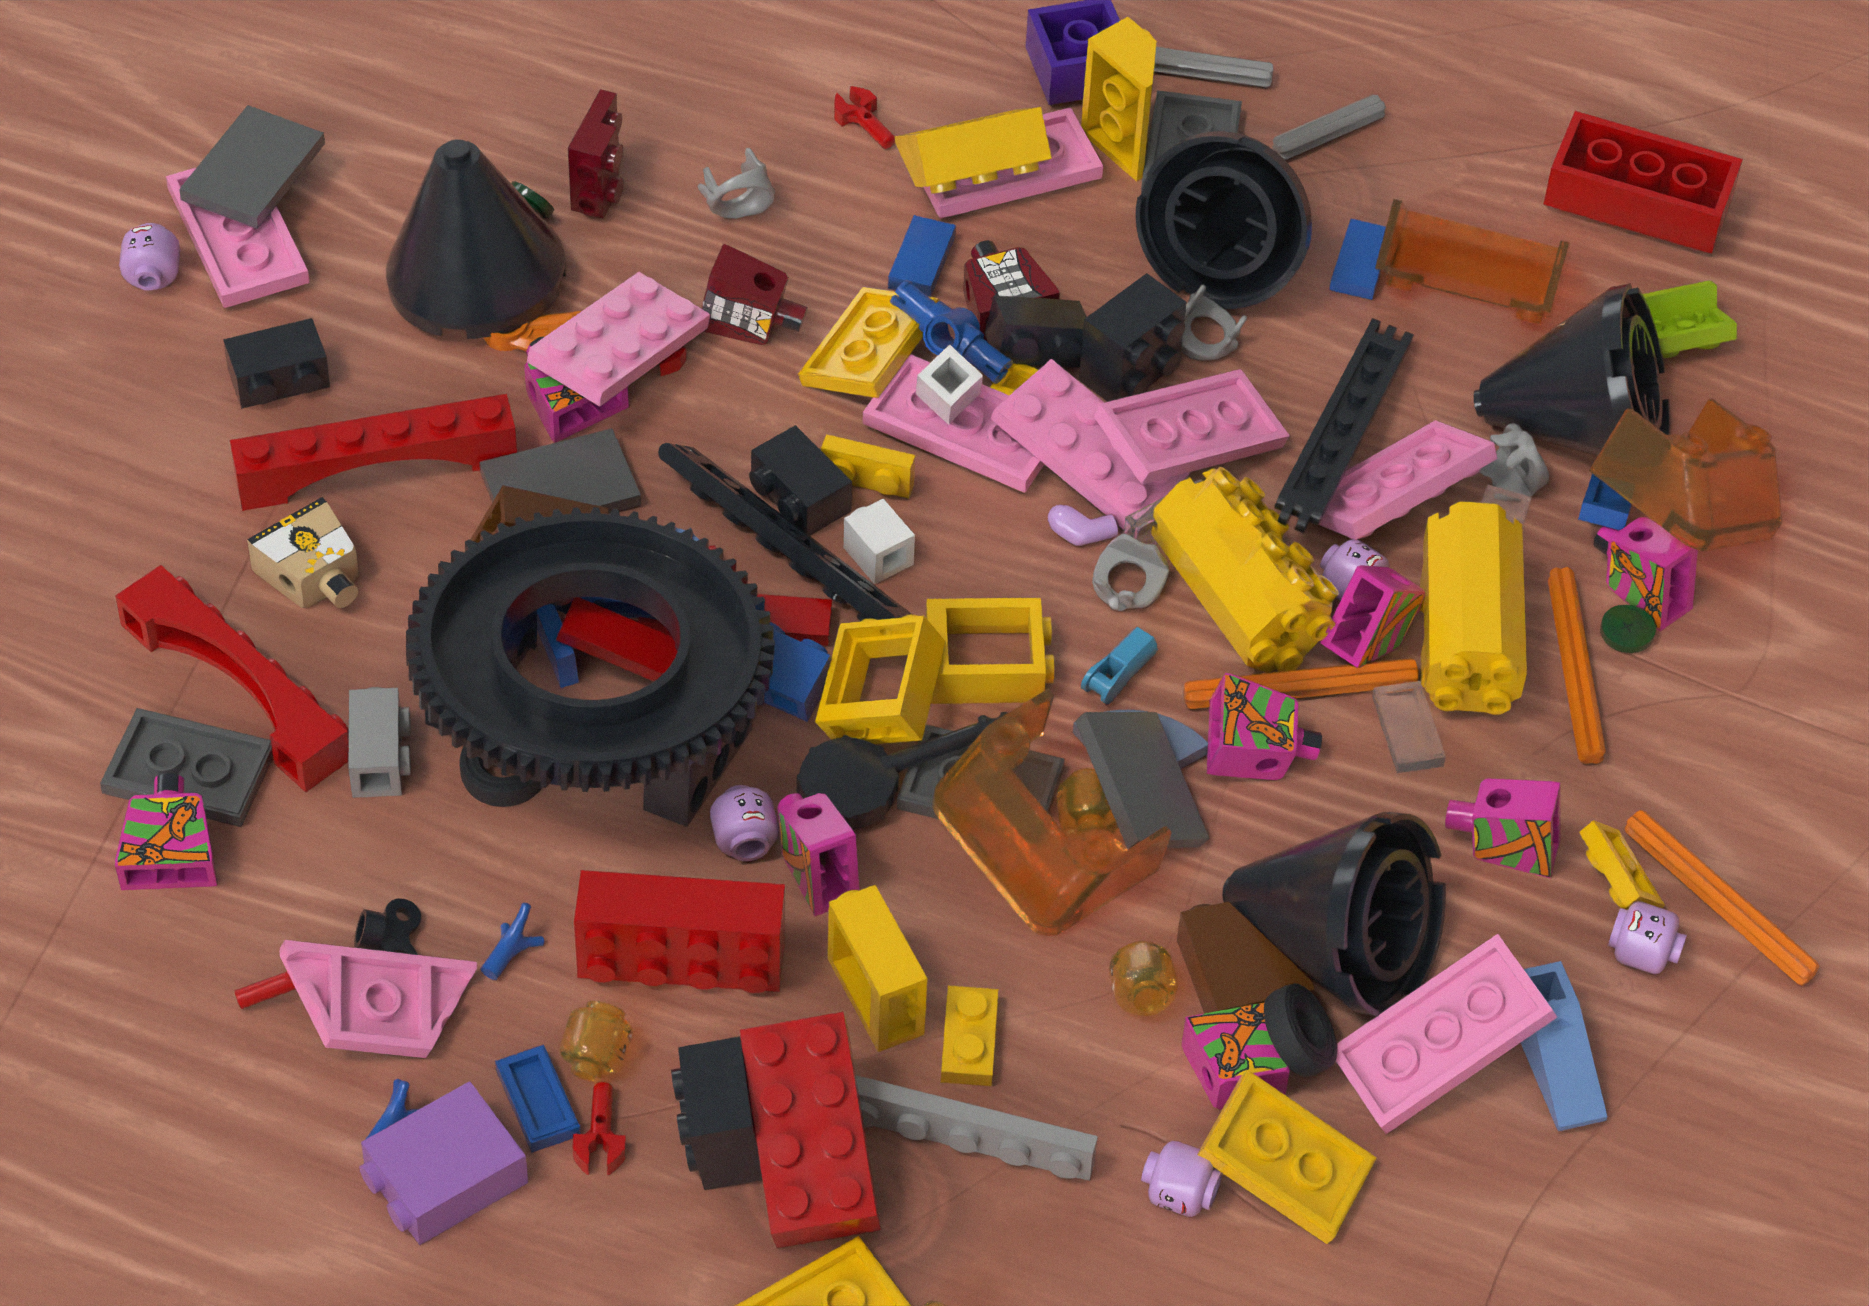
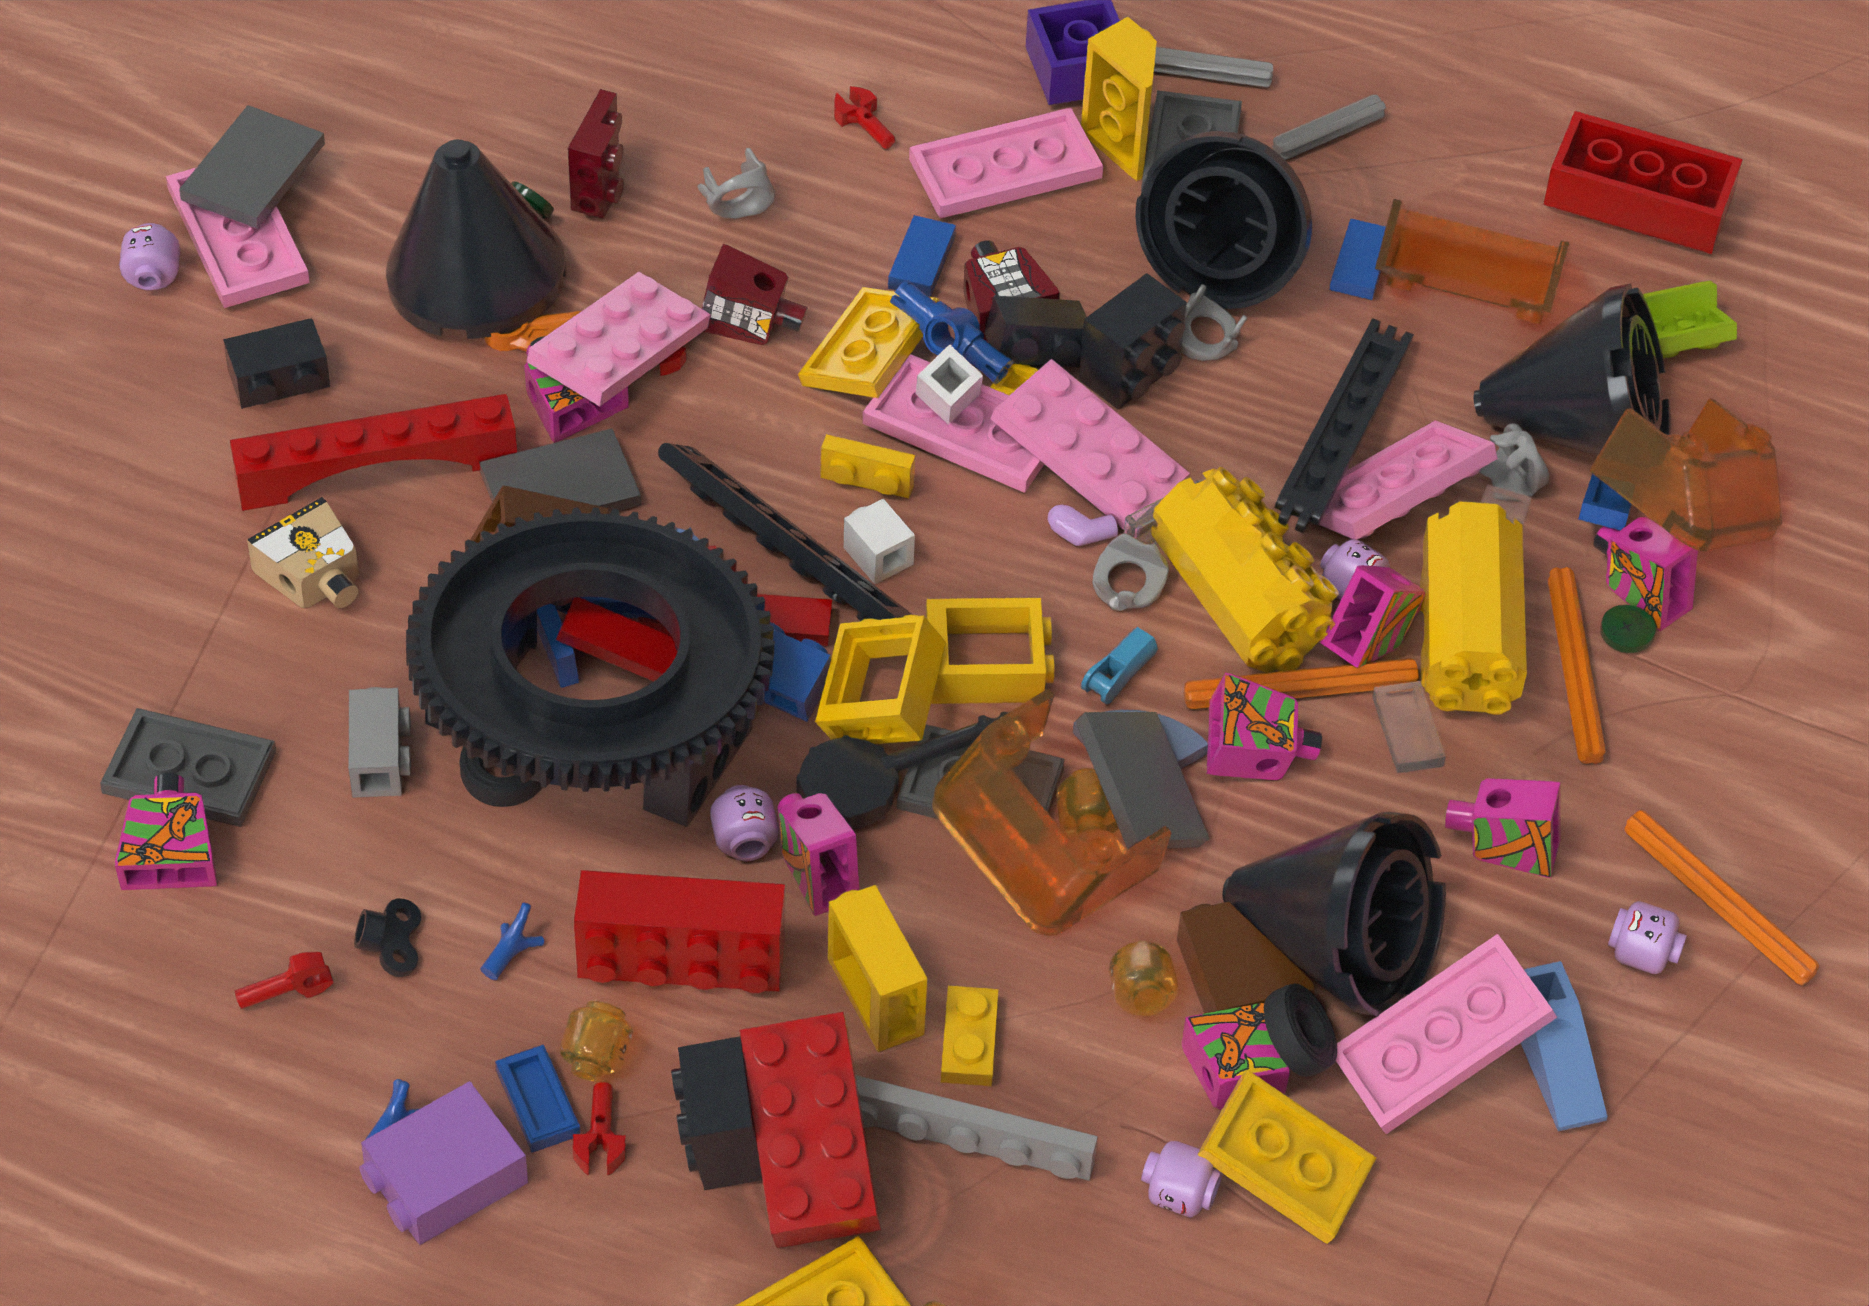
red arch [115,565,349,792] -> none
bright pink wing [280,940,477,1058] -> none
black brick [749,425,852,536] -> none
yellow slope [894,107,1052,194] -> none
bright pink plate [1093,369,1290,485] -> none
yellow plate [1579,820,1665,910] -> none

